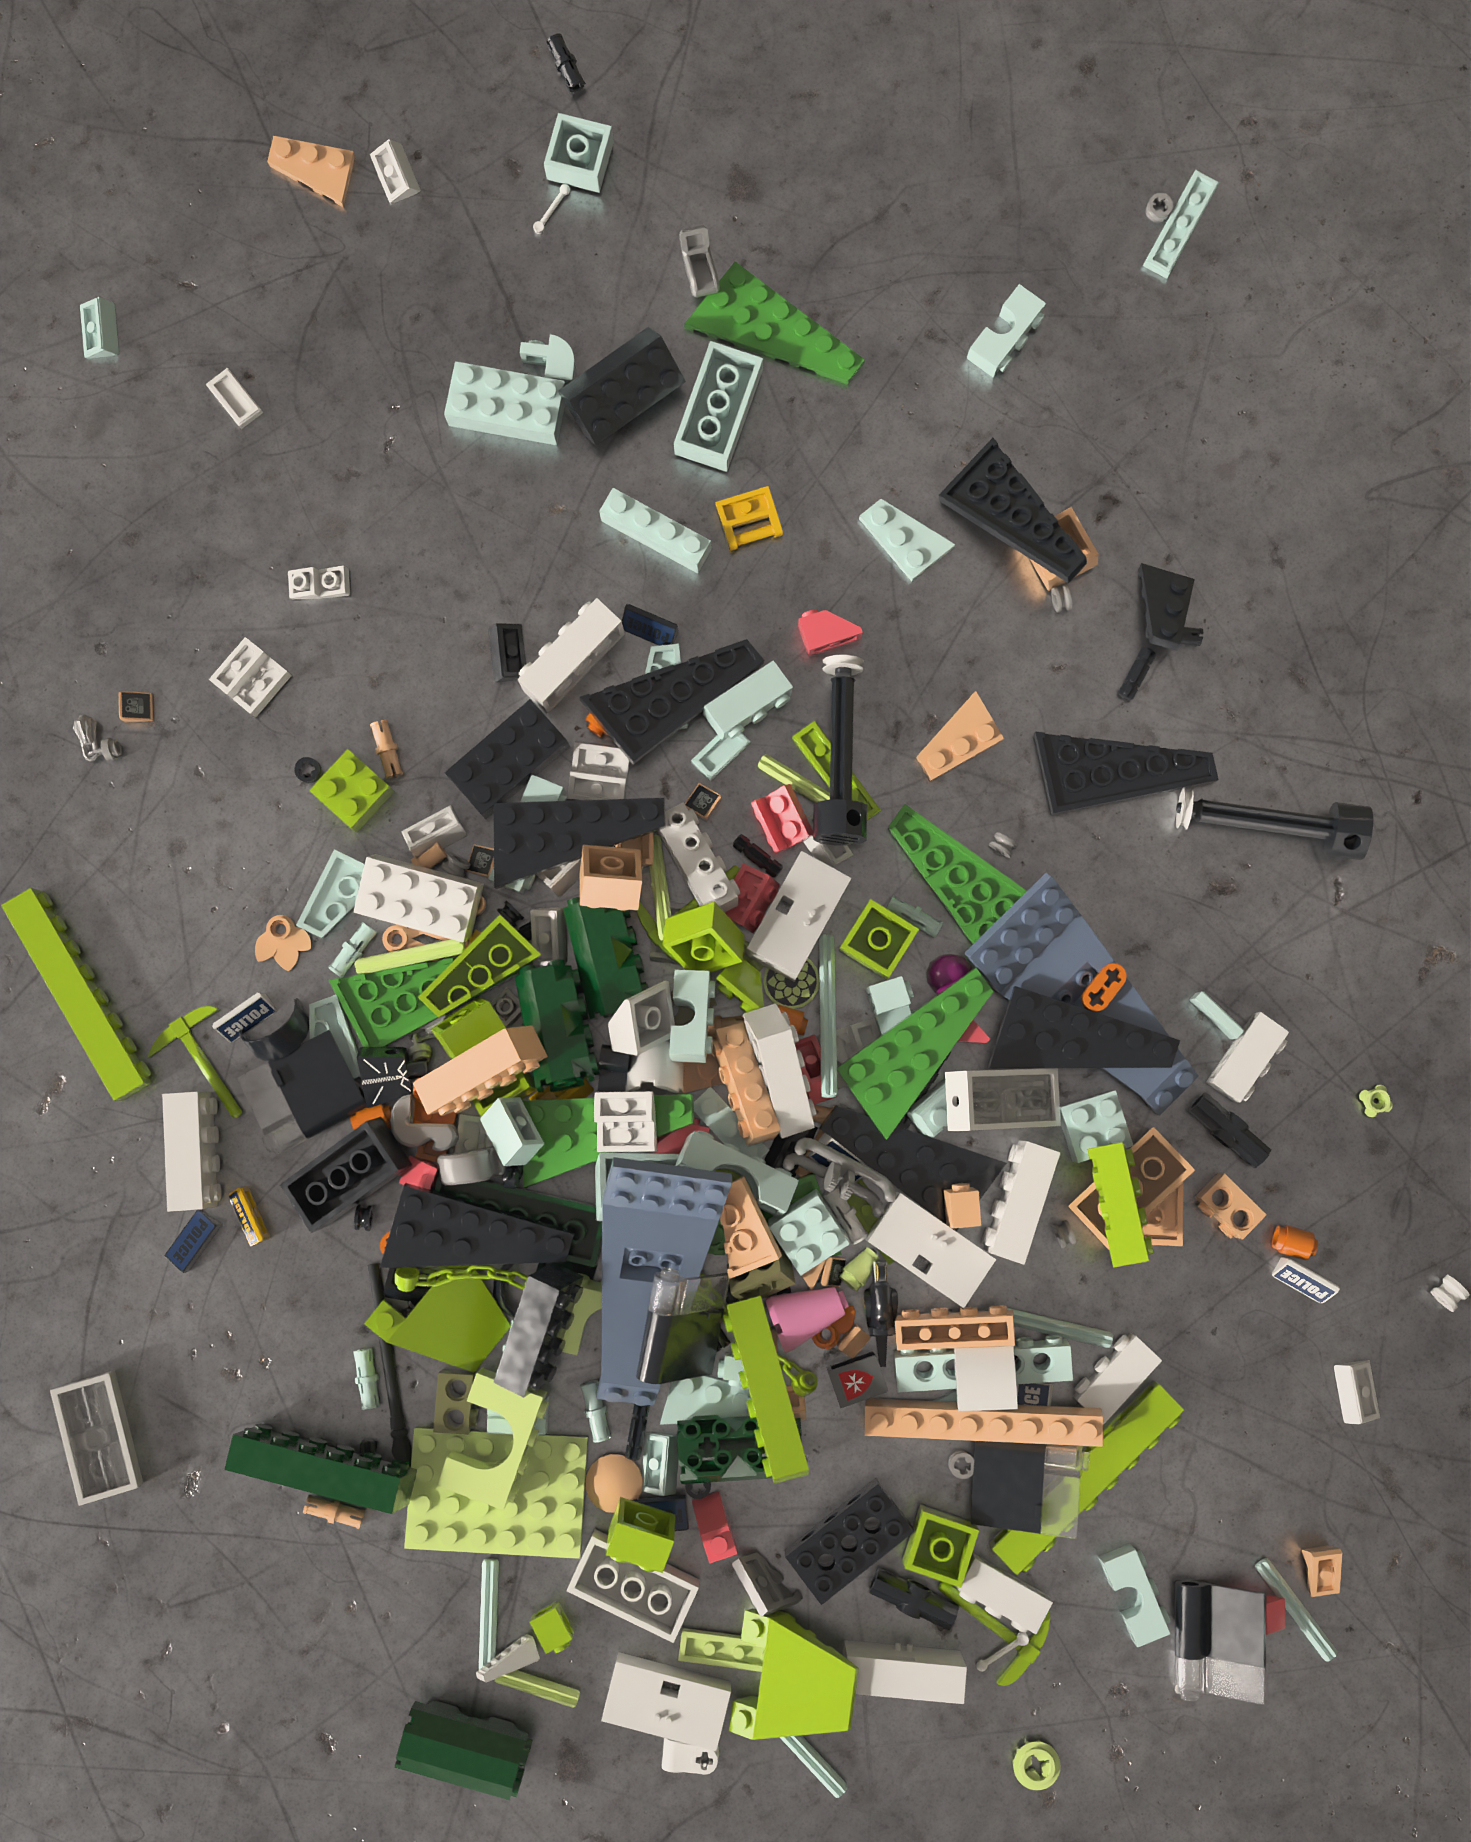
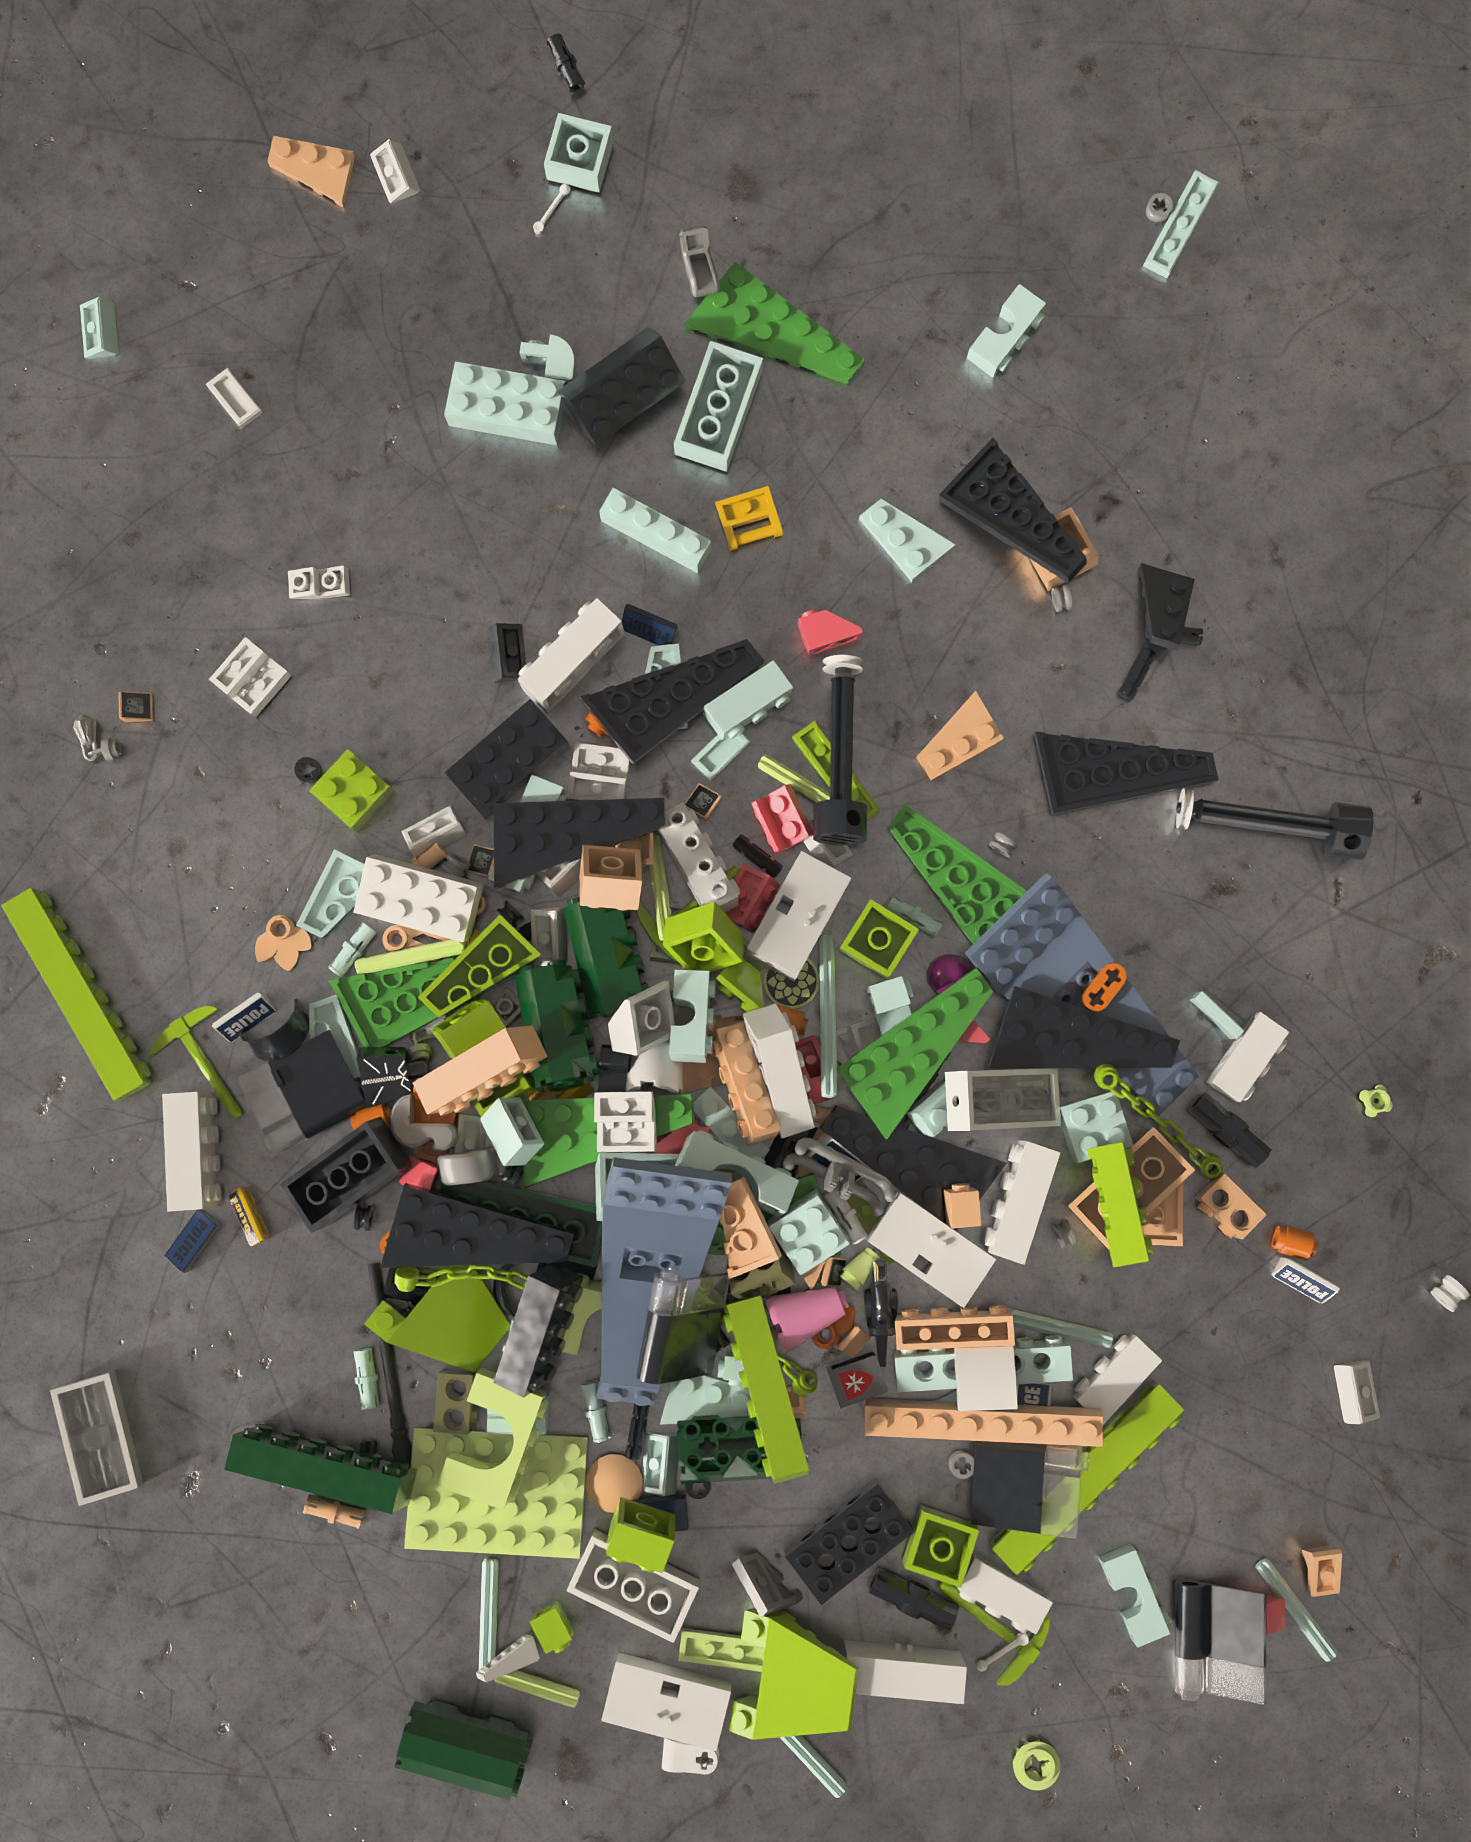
light nougat pin [370,720,403,779] -> none
coral slope [692,1490,738,1563] -> none
none -> lime piece [1094,1064,1223,1178]

